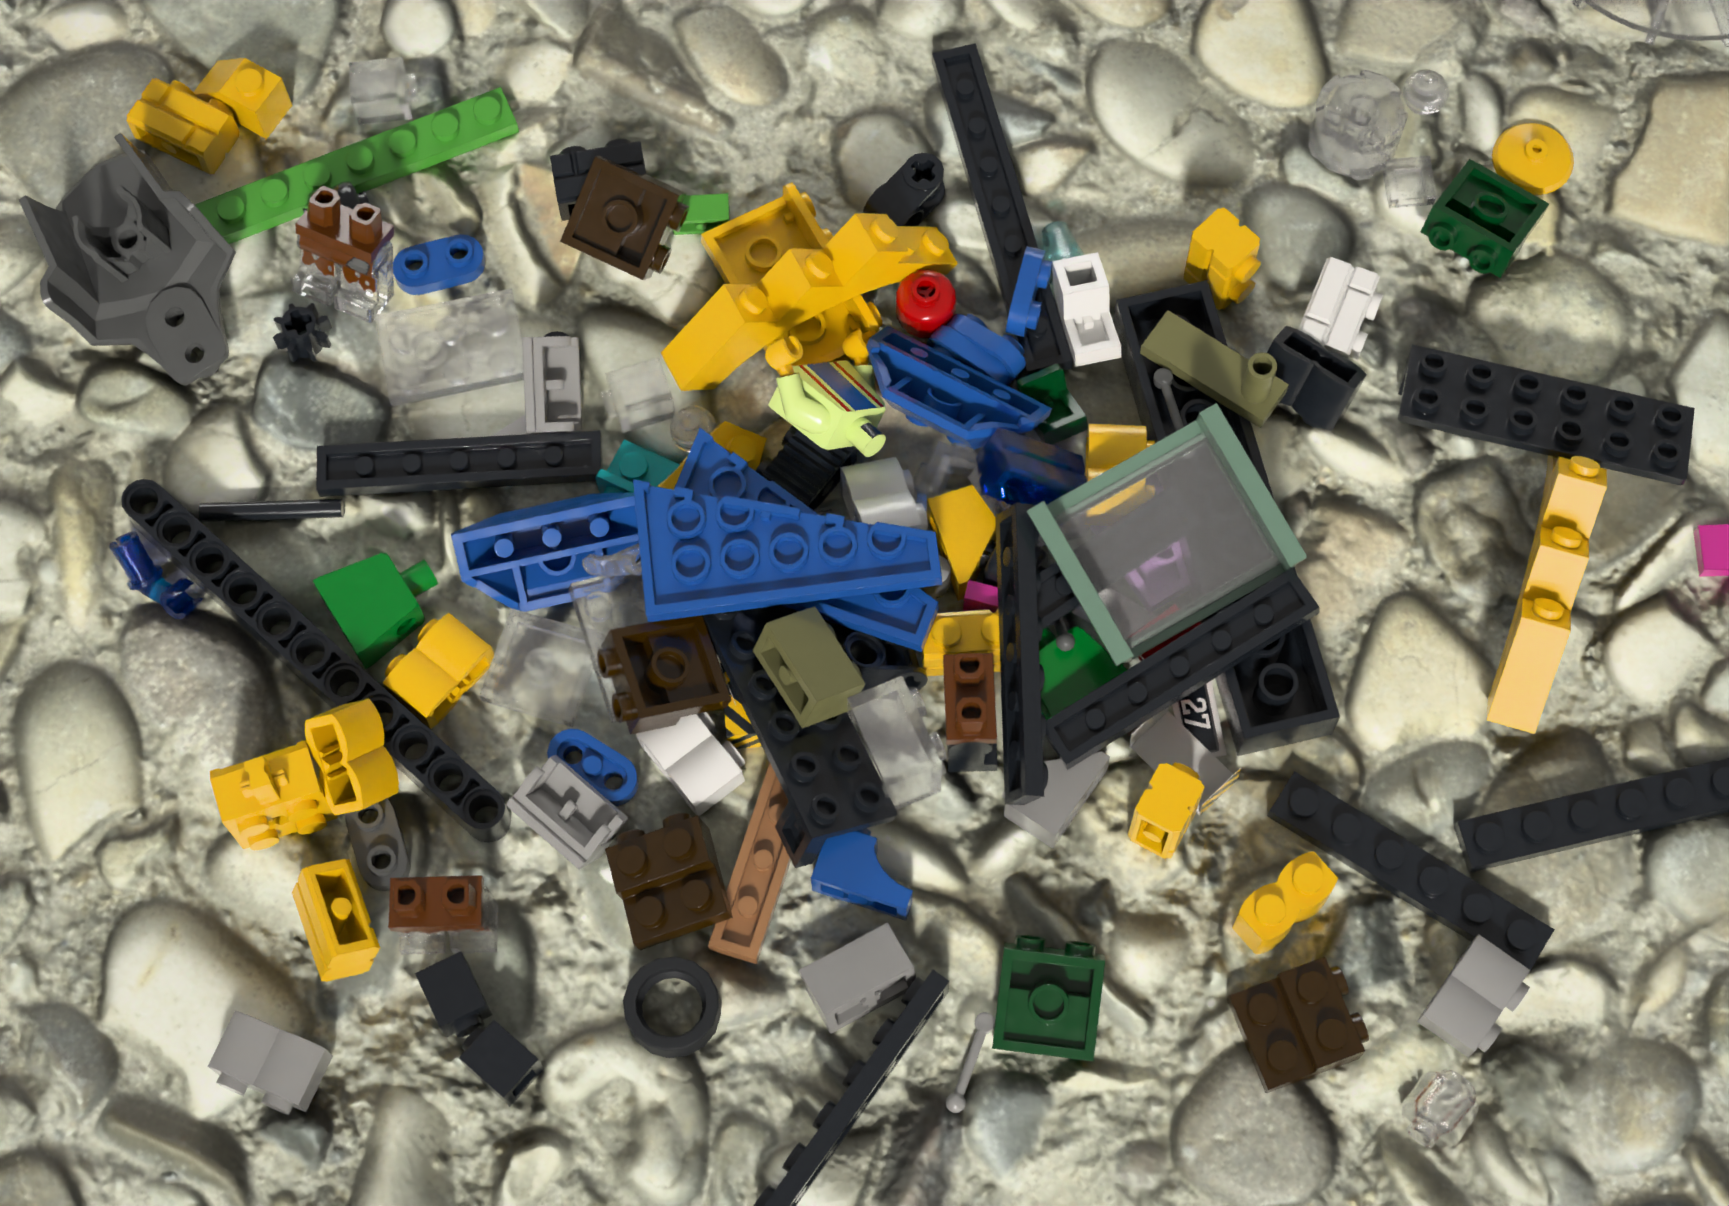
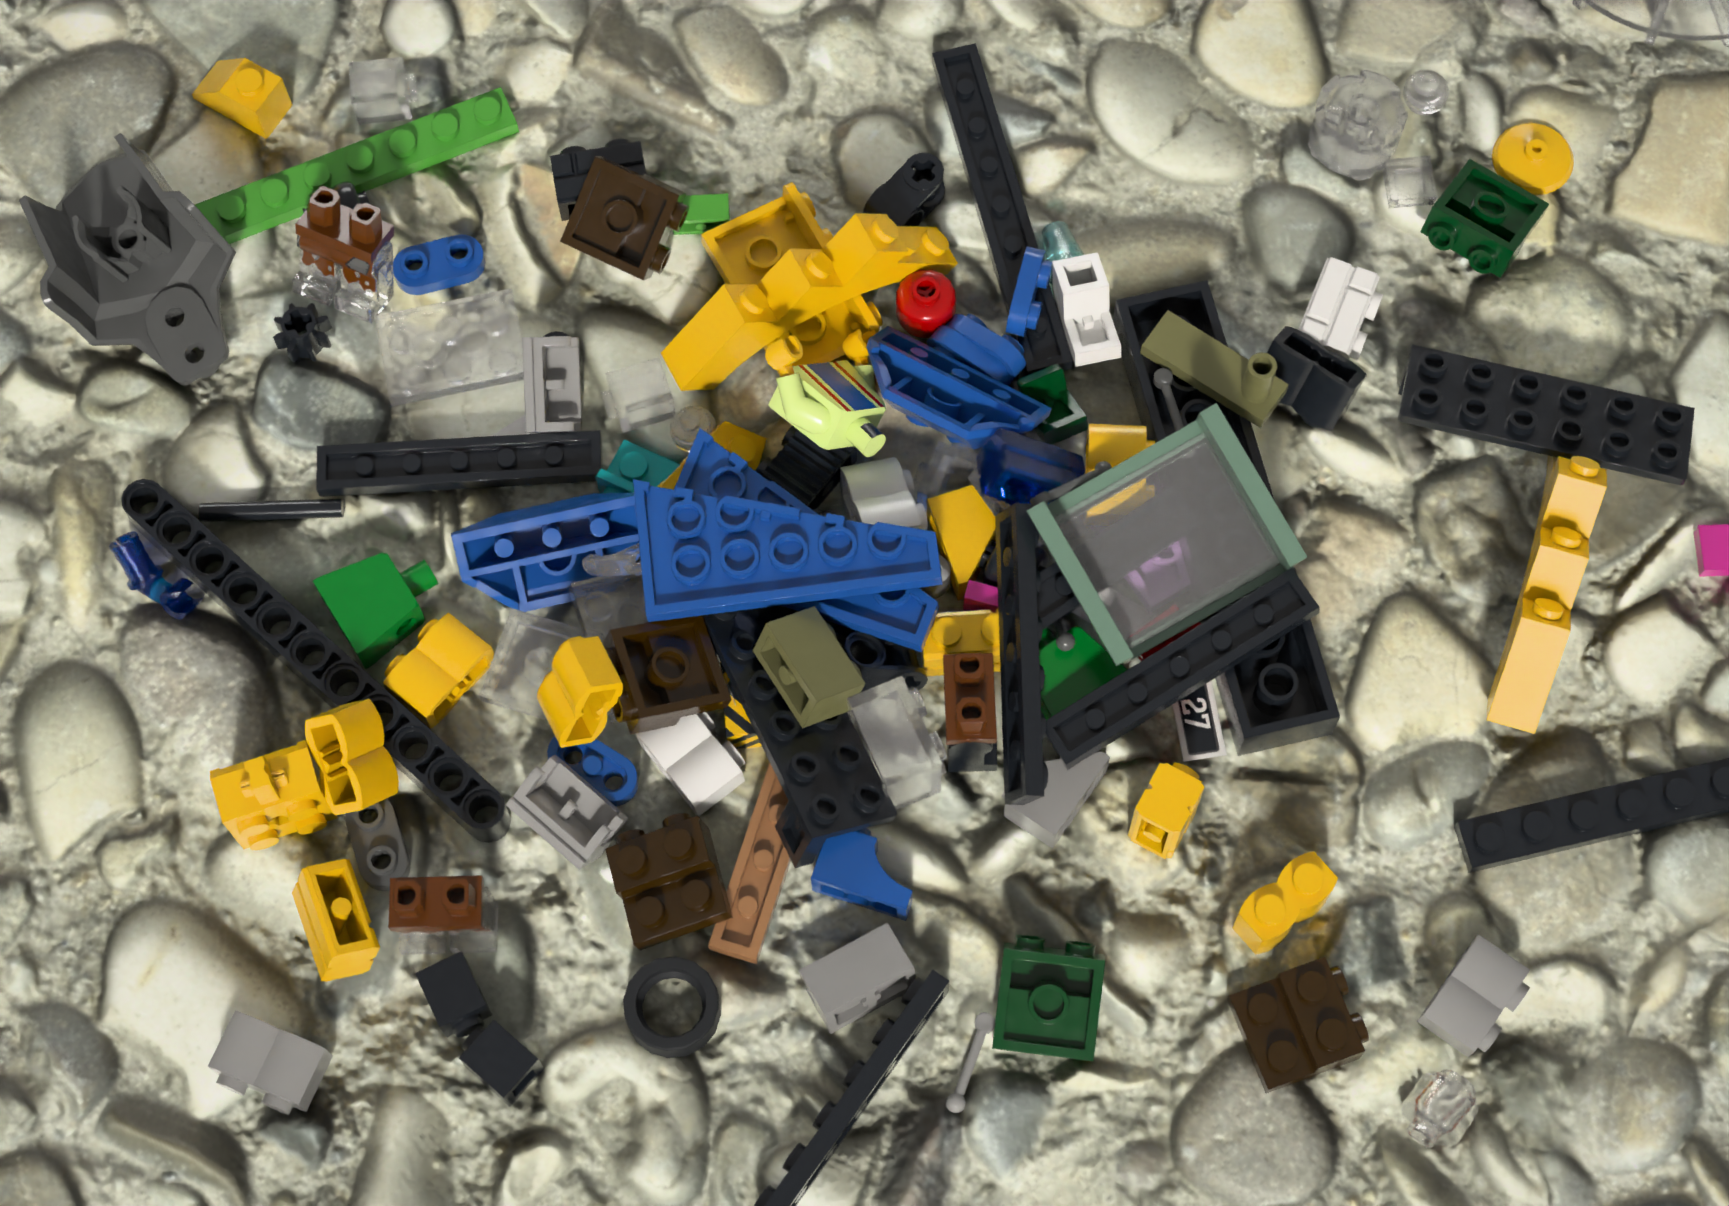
yellow brick [126,78,240,175] -> none
white sticker [1130,707,1241,815] -> none
yellow brick [1183,207,1261,310] -> none
black plate [1267,771,1555,972] -> none
none -> yellow brick [537,636,623,748]
none -> dark grey hinge [1030,461,1112,506]

